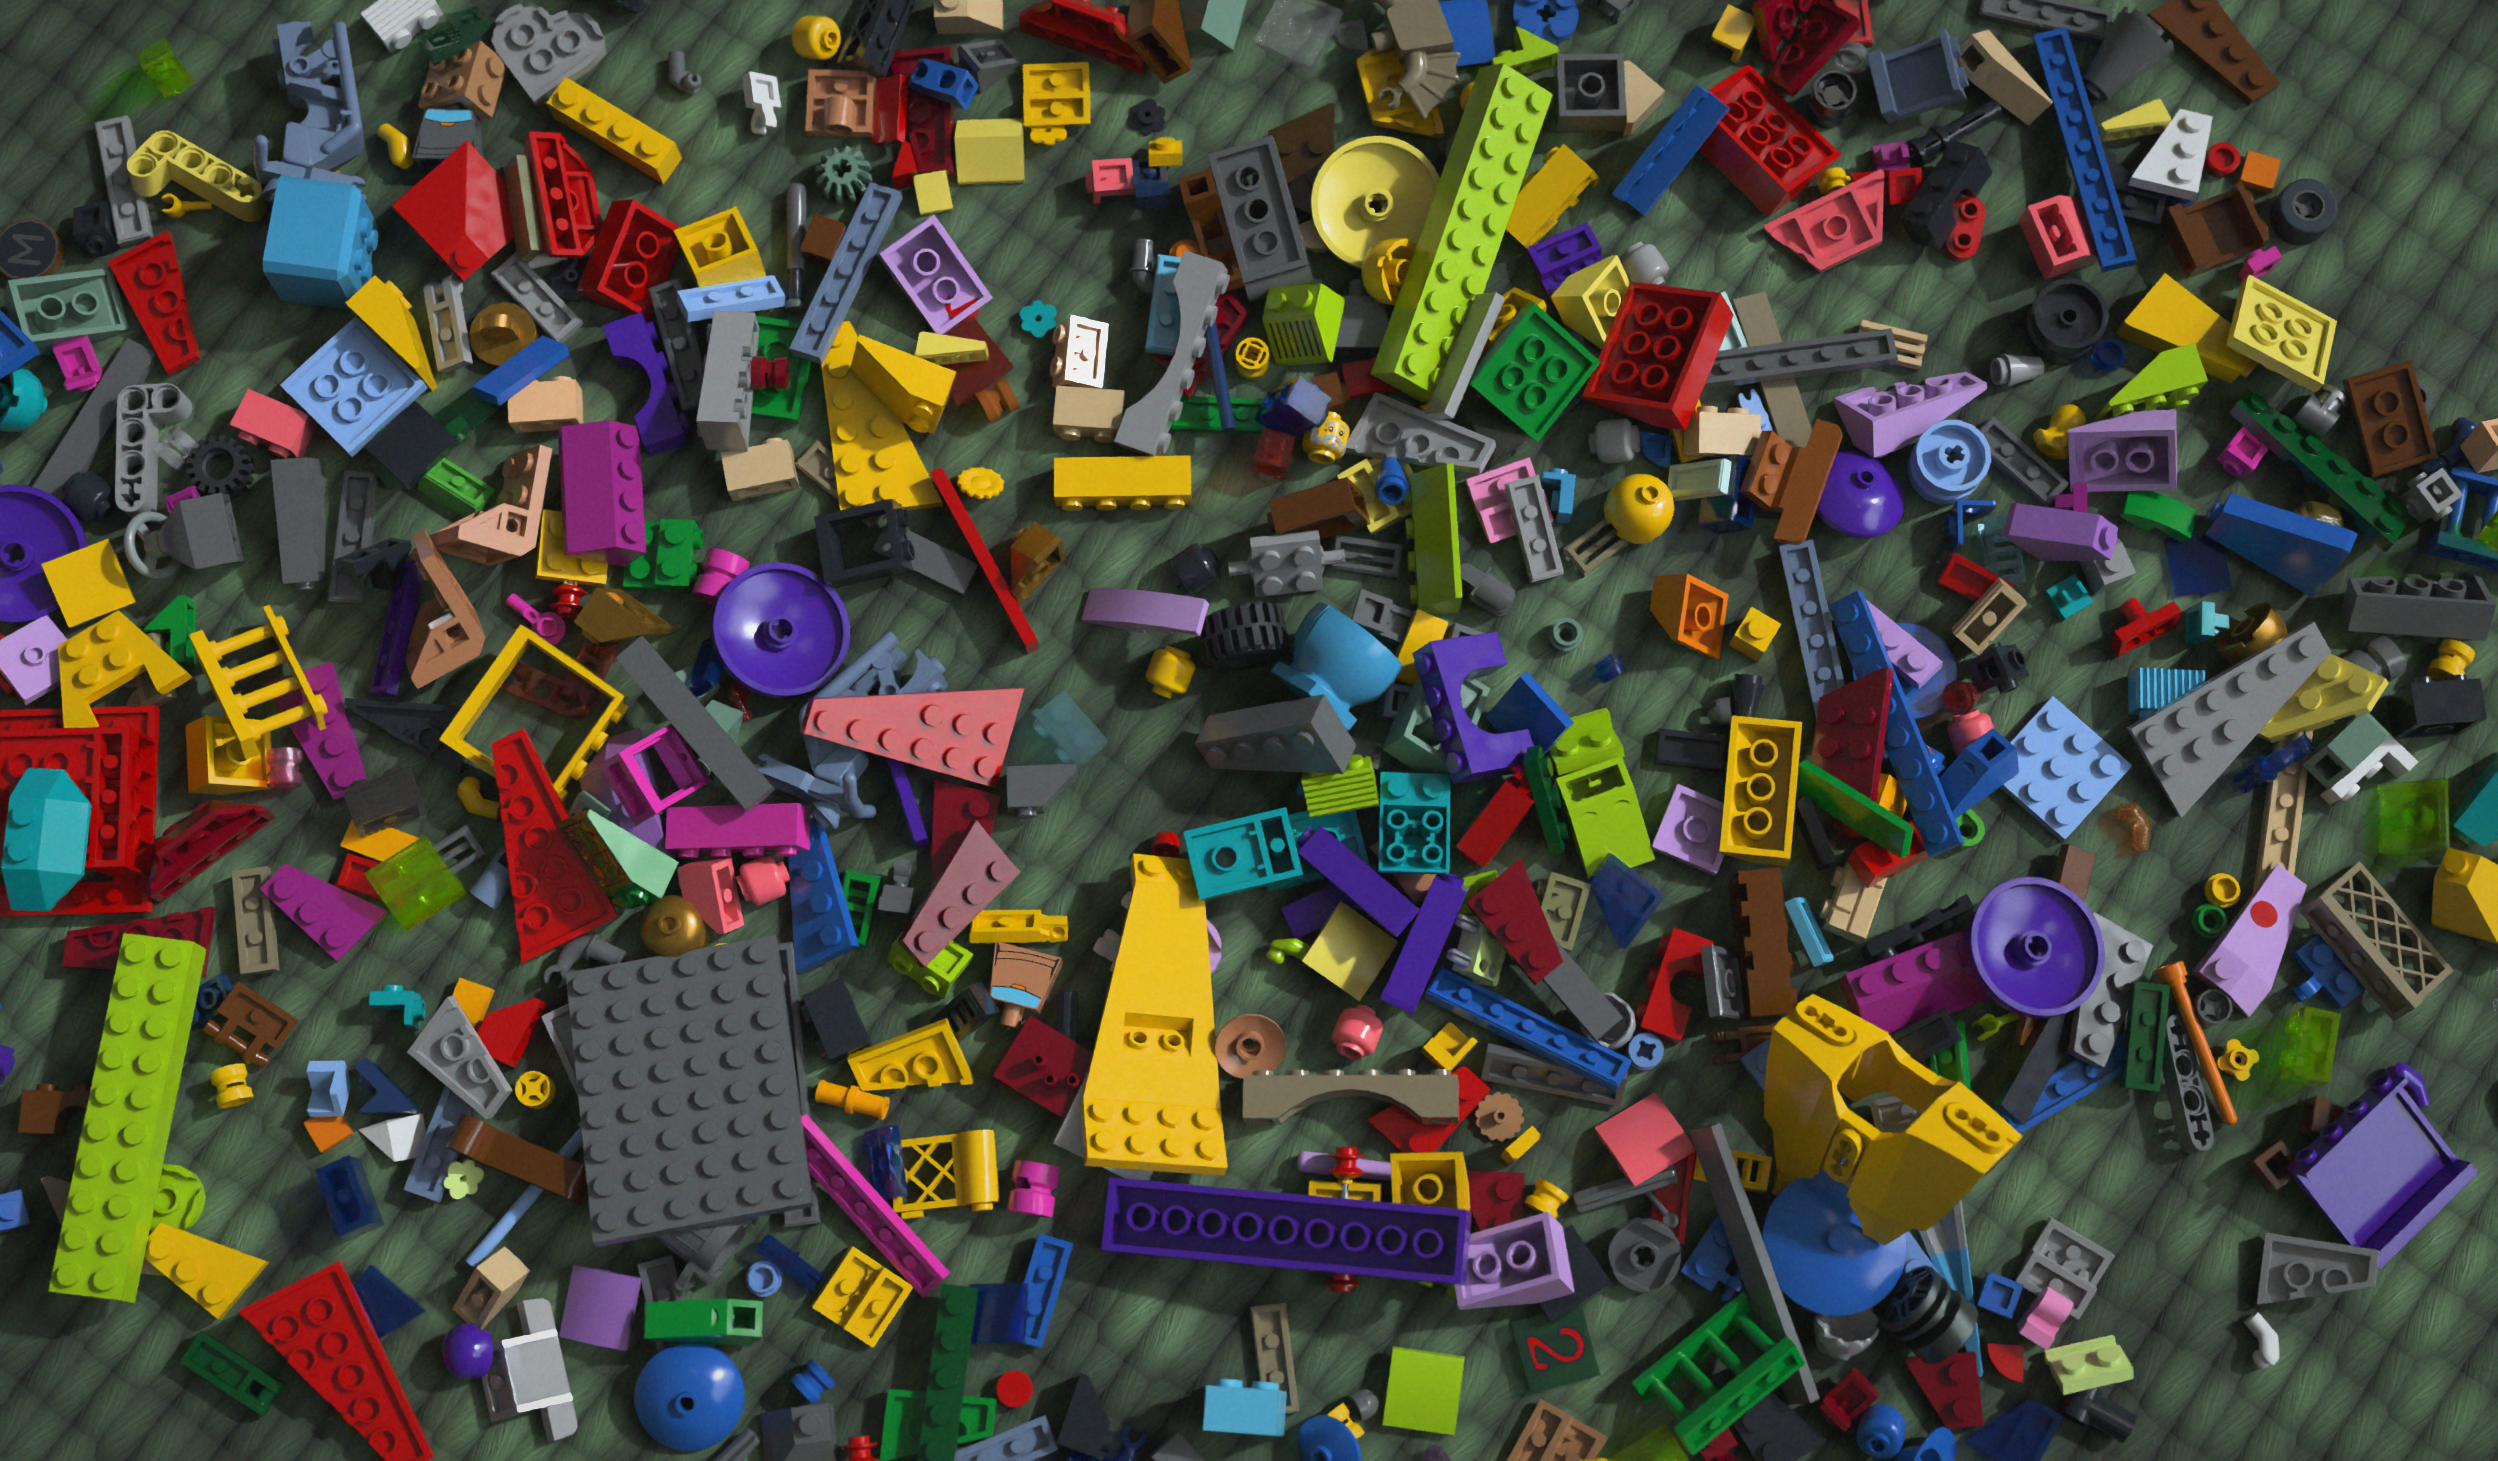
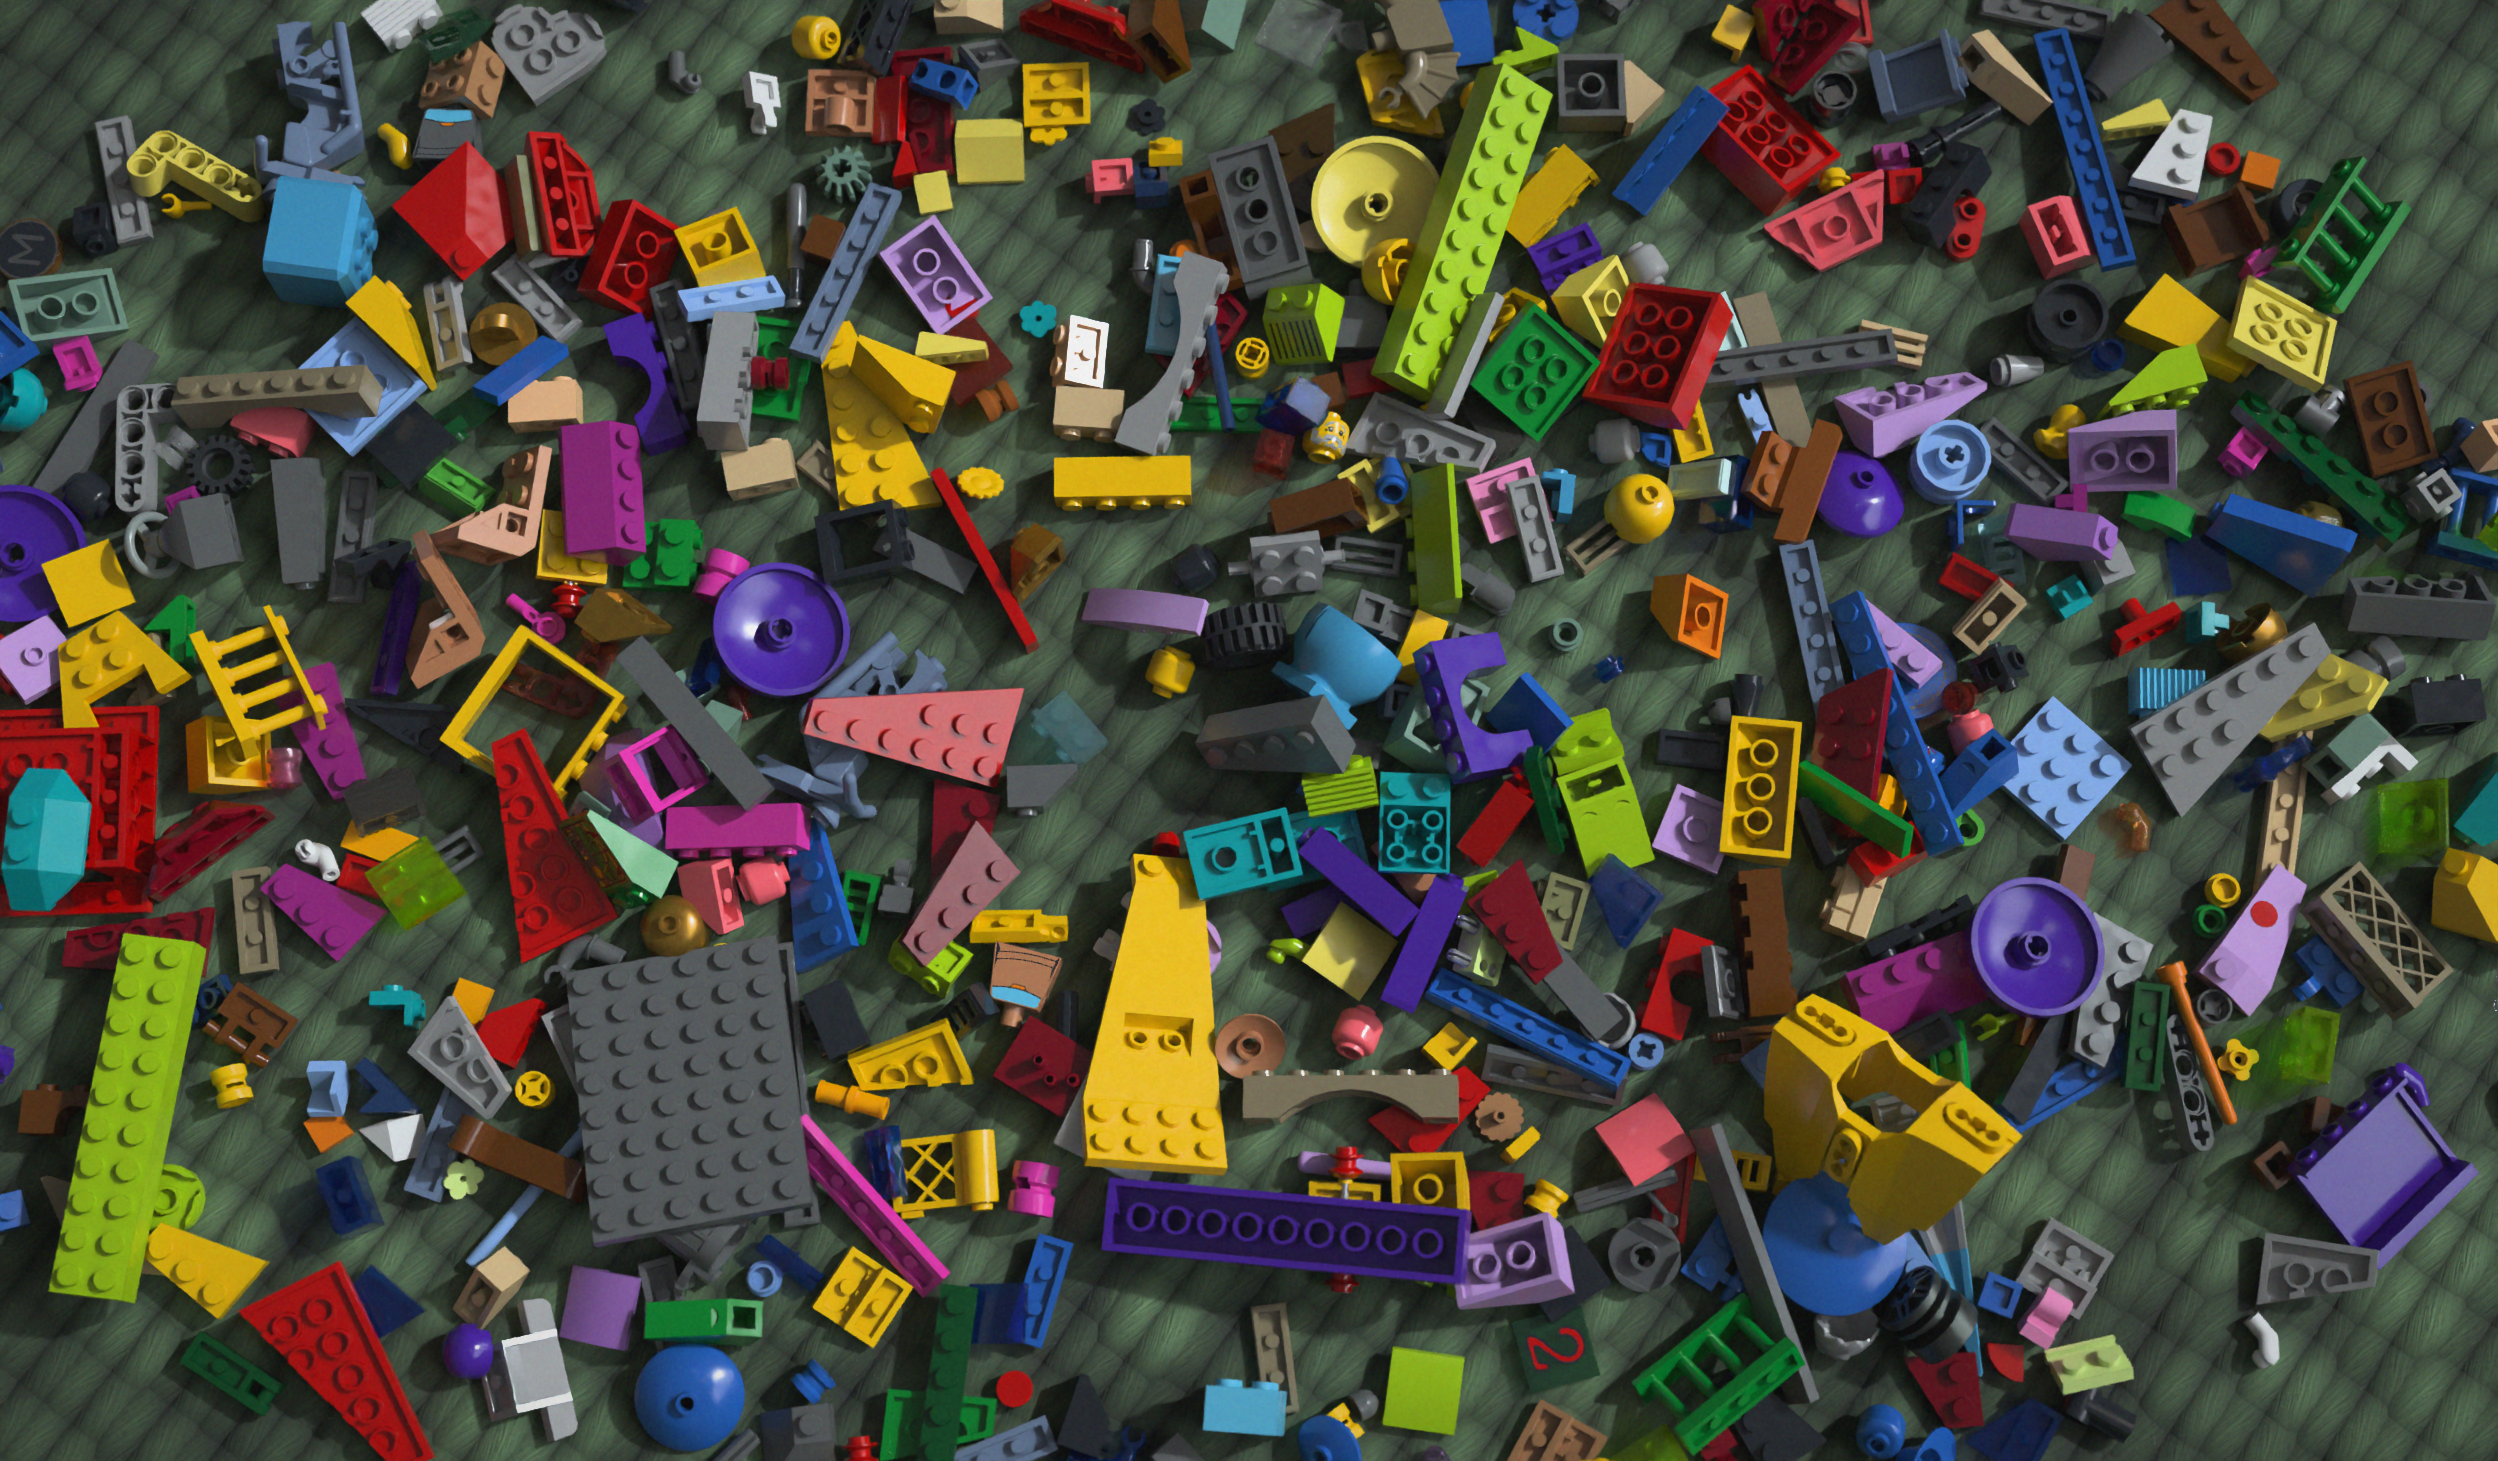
red wing [108,230,201,376] -> none
clear neon green slope [136,37,195,98] -> none
yellow arm [457,776,501,820] -> none
sand blue piece [469,847,511,909] -> none
yellow brick [547,77,682,185] -> none
dark purple tile [886,757,930,848] -> none
tan brick [1684,406,1761,459] -> none
yellow brick [1729,607,1781,663] -> none
medium azure tile [1784,897,1834,967] -> none
dark red bracket [1819,1367,1880,1432] -> none
yellow wheel [2428,639,2475,681] -> none
none -> dark tan arch [171,365,383,429]
none -> white arm [295,839,340,881]
none -> green fence [2271,156,2411,314]

